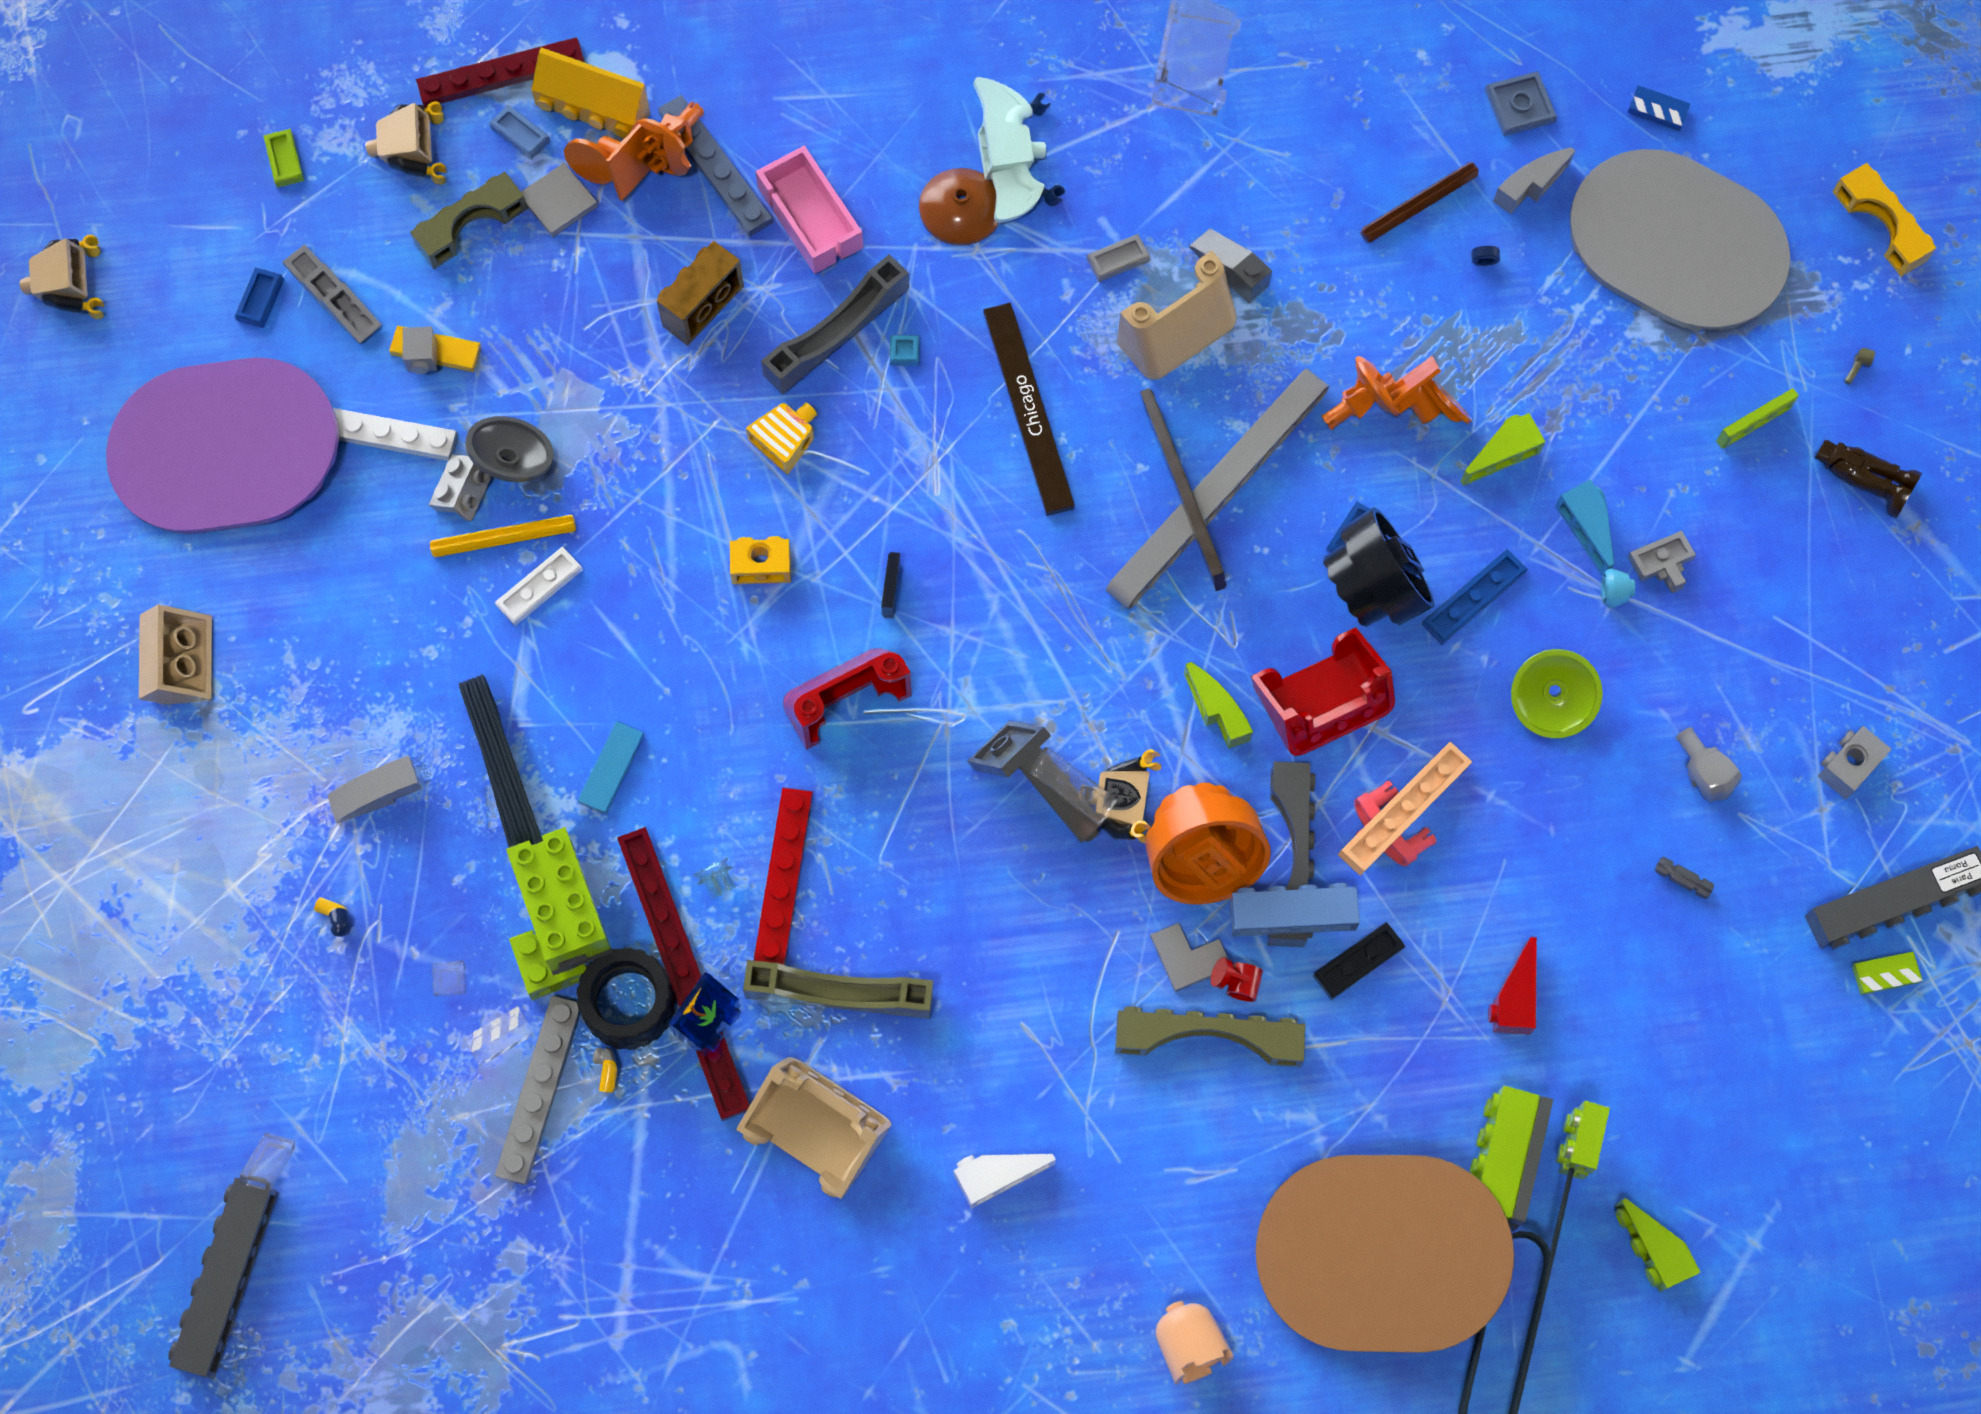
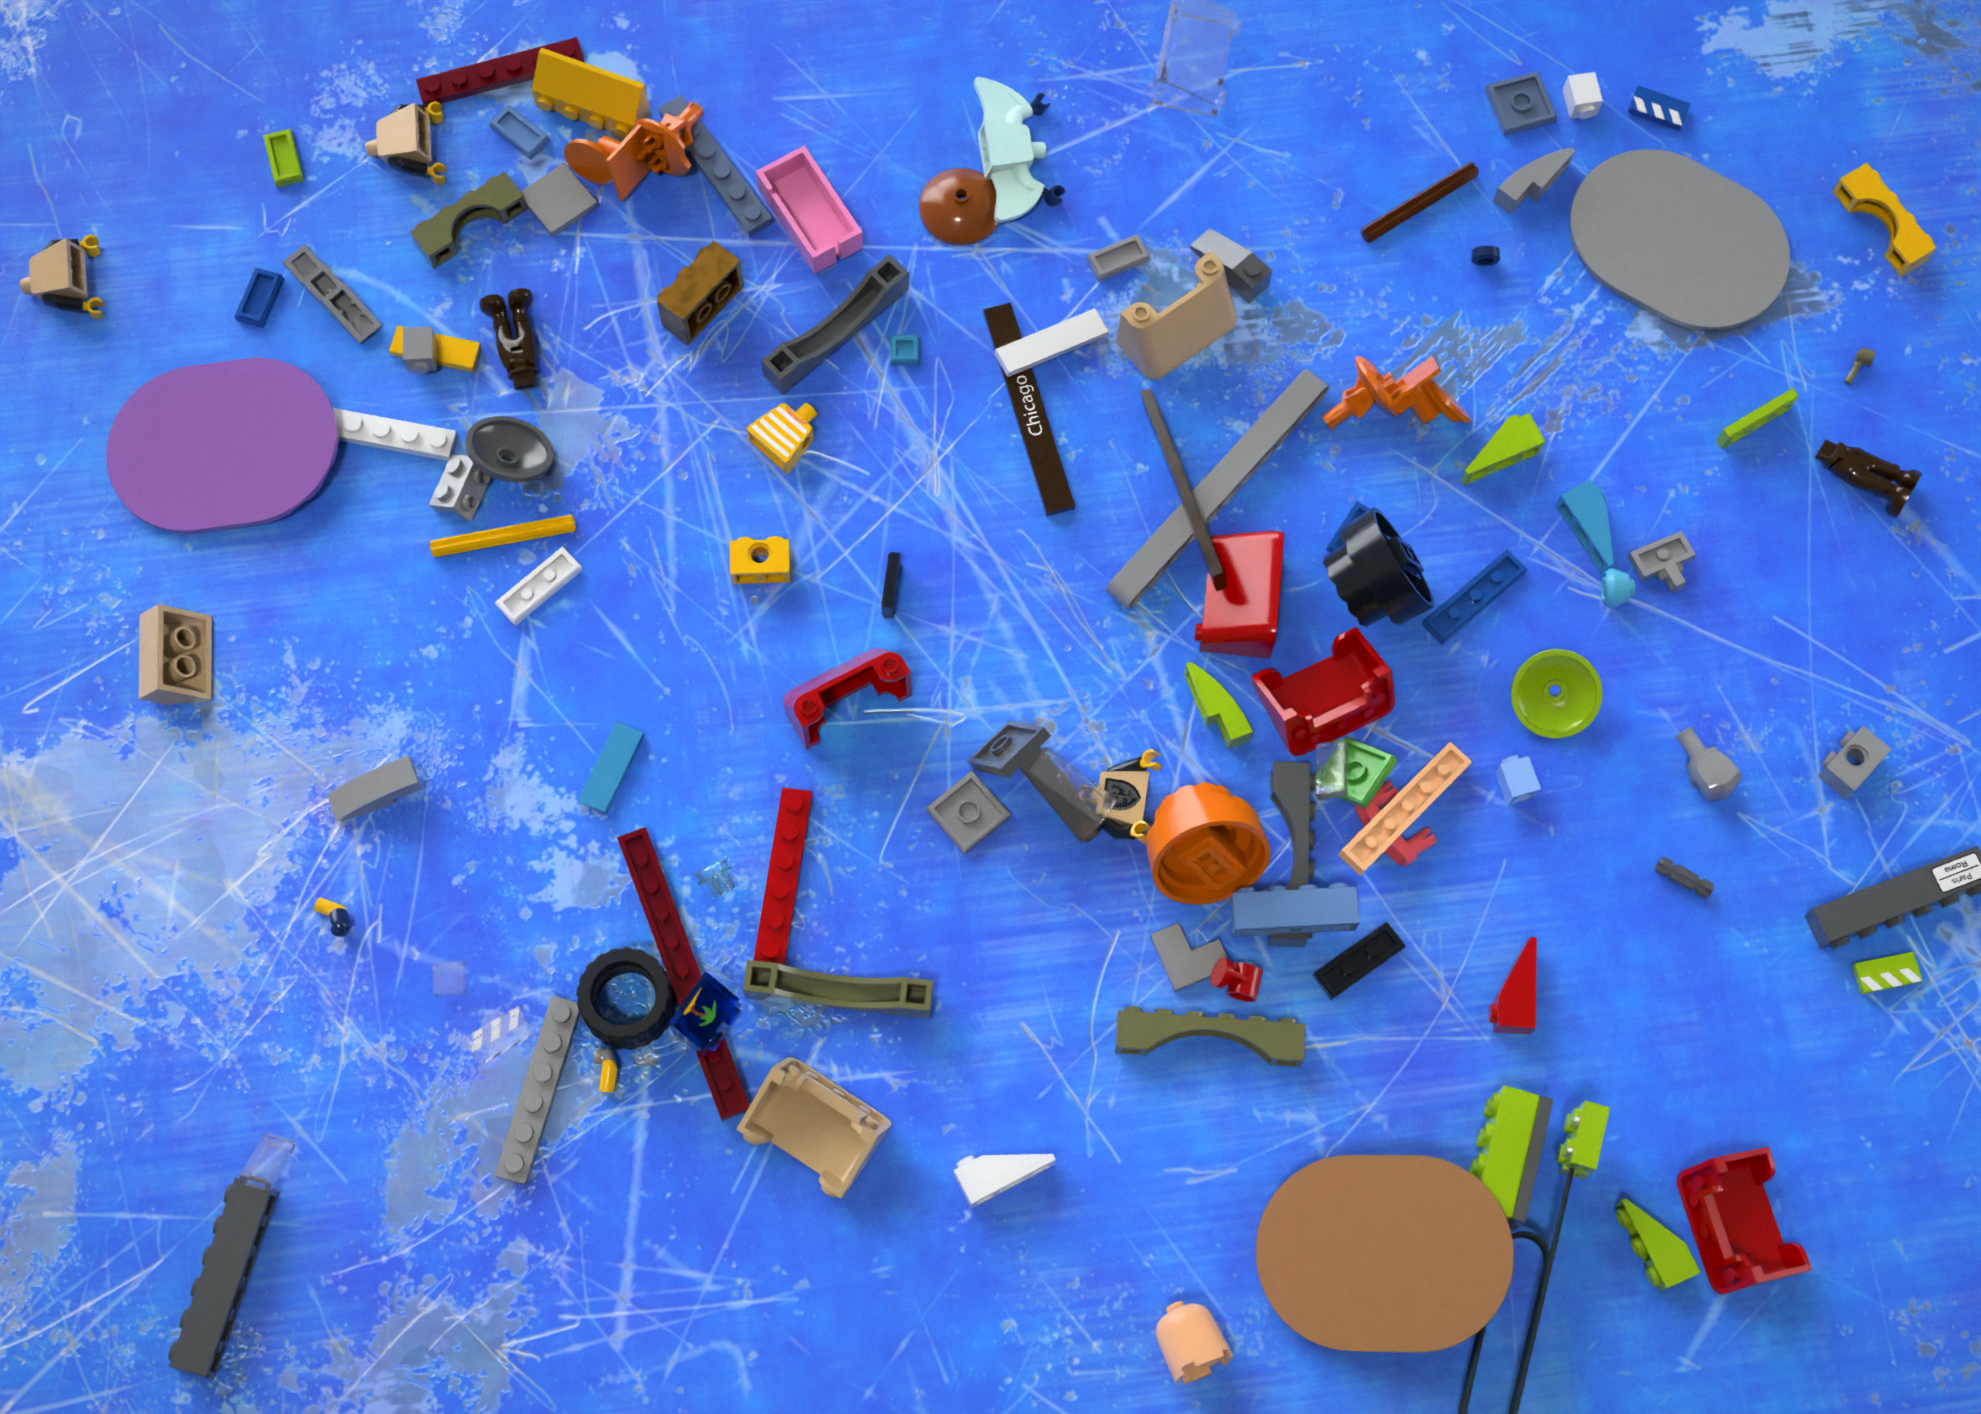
lime piece [459,674,613,1001] -> none
none -> dark brown piece [479,288,538,390]
none -> light grey tile [926,771,1011,855]
none -> white tile [994,308,1109,377]
none -> windscreen [1195,531,1284,659]
none -> bright green tile [1315,737,1398,809]
none -> clear tile [1315,739,1348,800]
none -> light blue brick [1495,755,1541,806]
none -> white brick [1562,72,1603,119]
none -> red windscreen [1677,1147,1812,1294]

